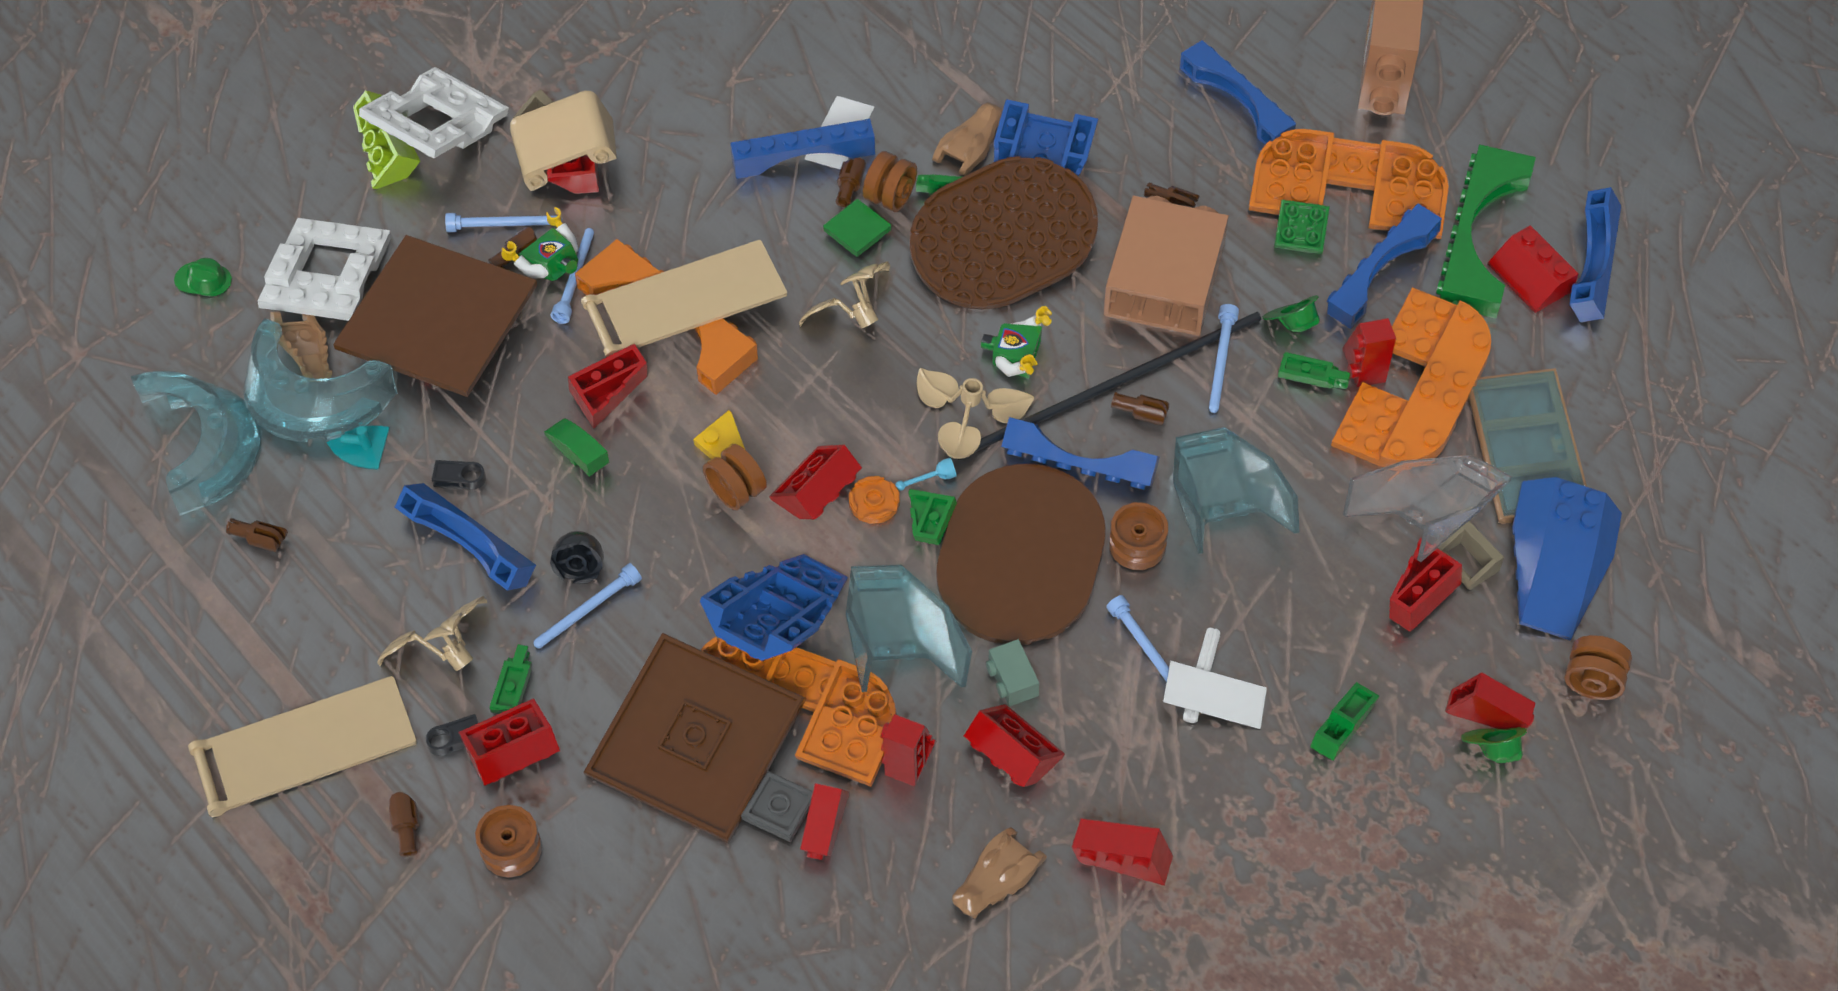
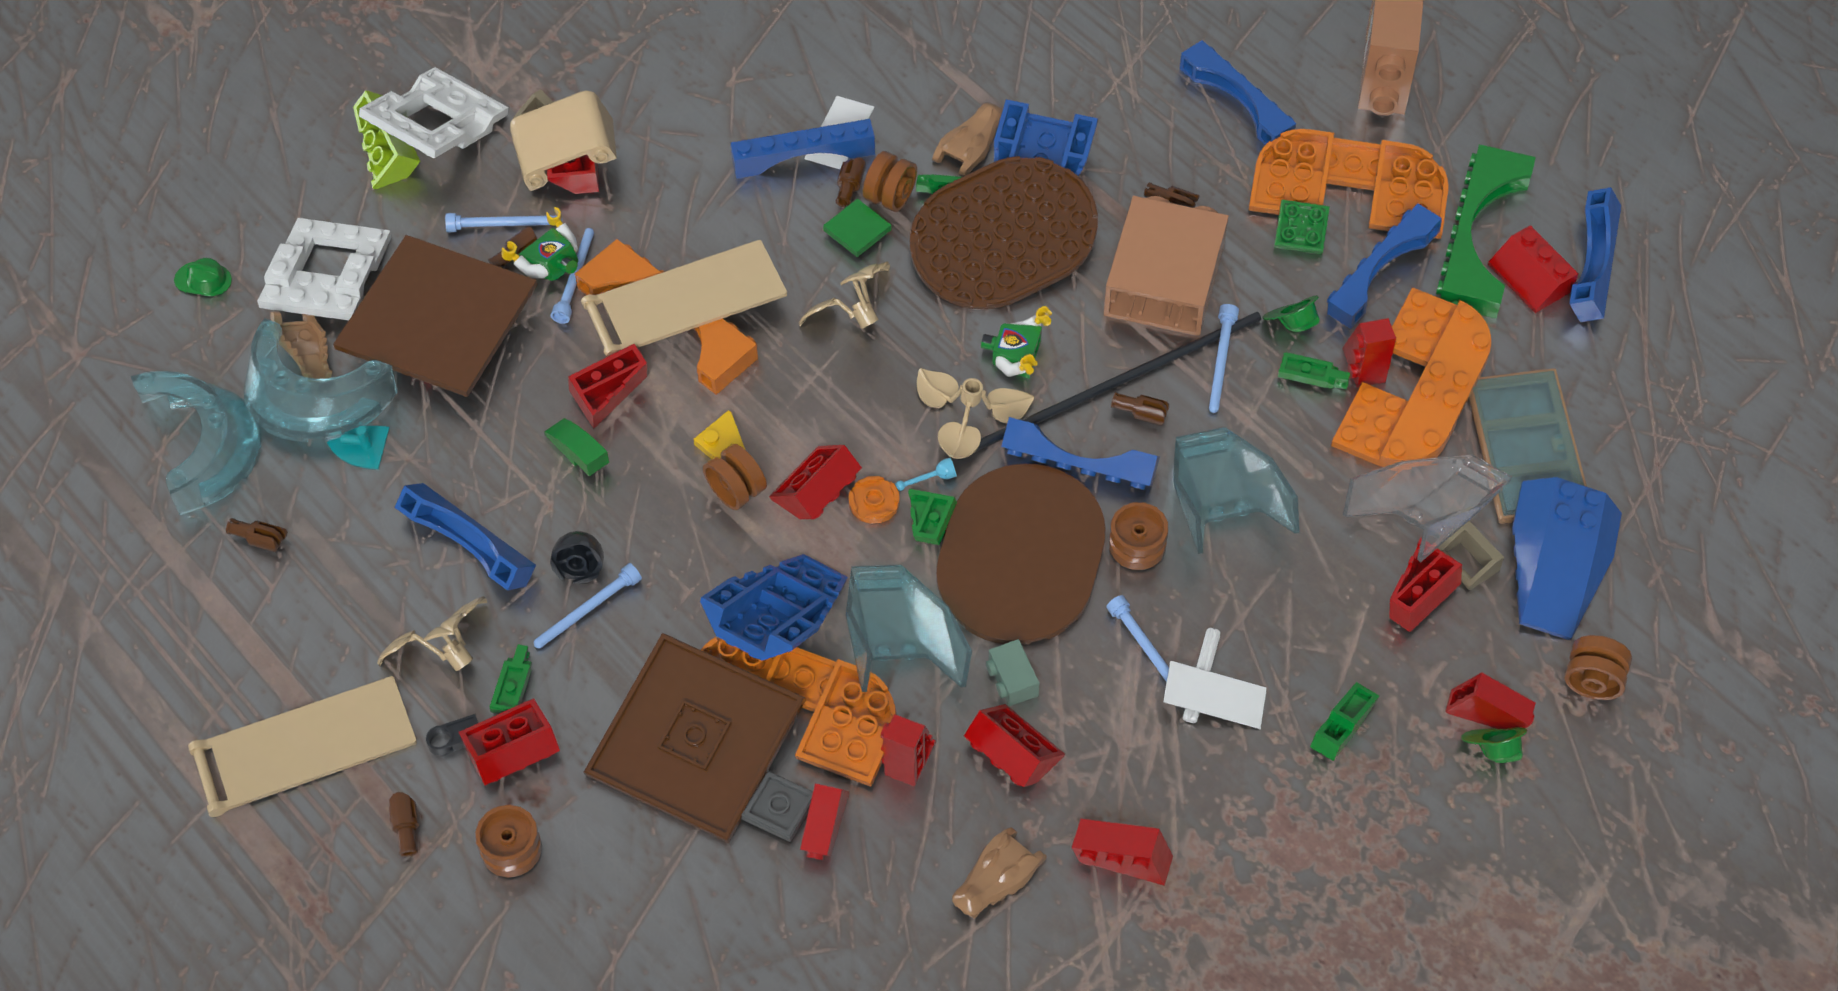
black piece [431,460,486,490] -> none

